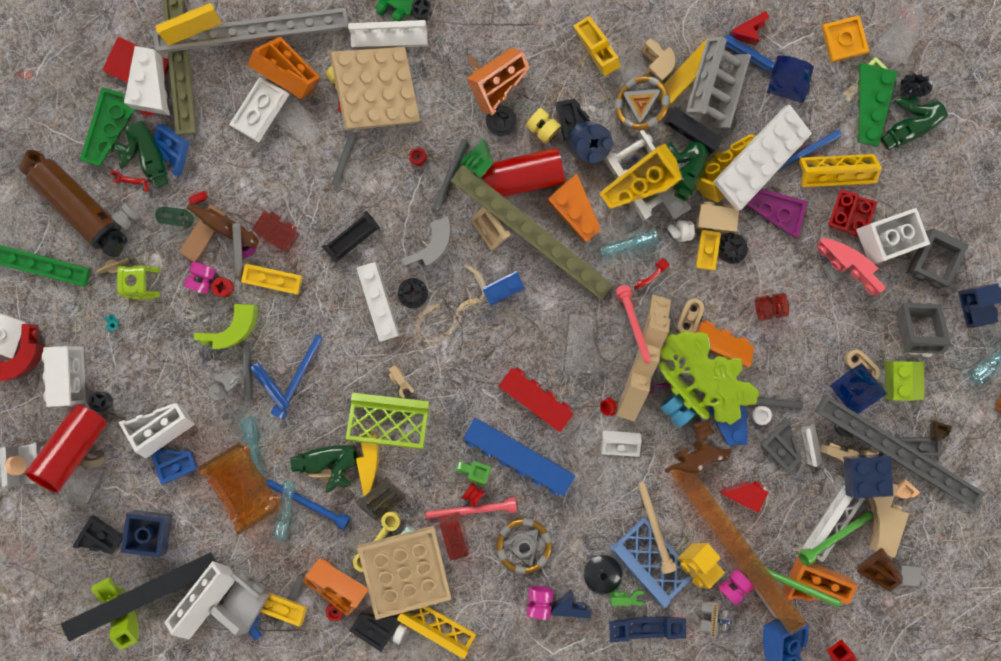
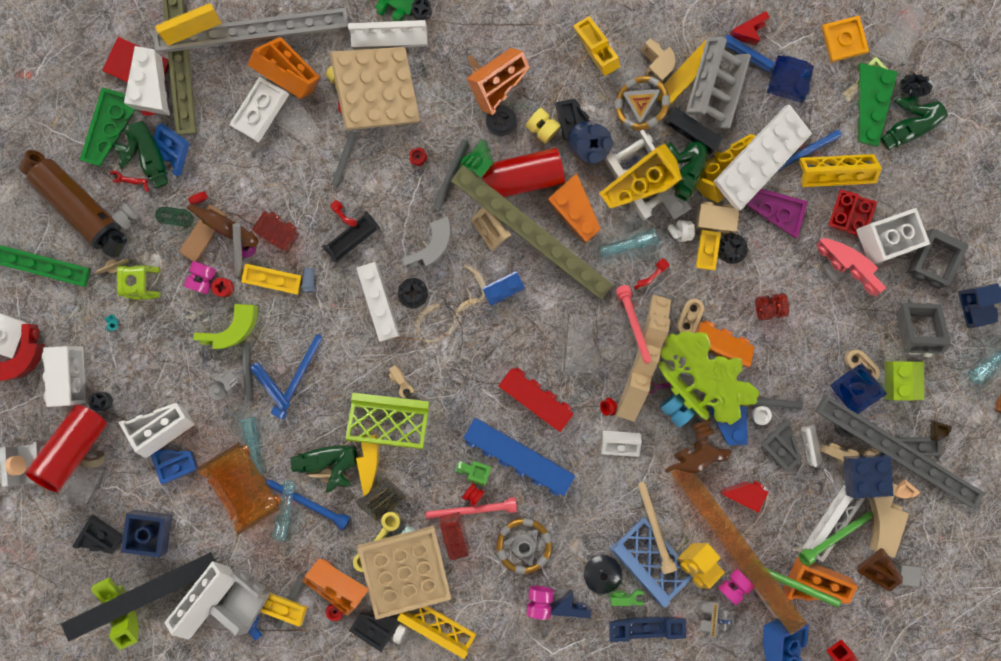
none -> sand blue pin [301,268,316,292]
none -> red piece [330,200,357,226]

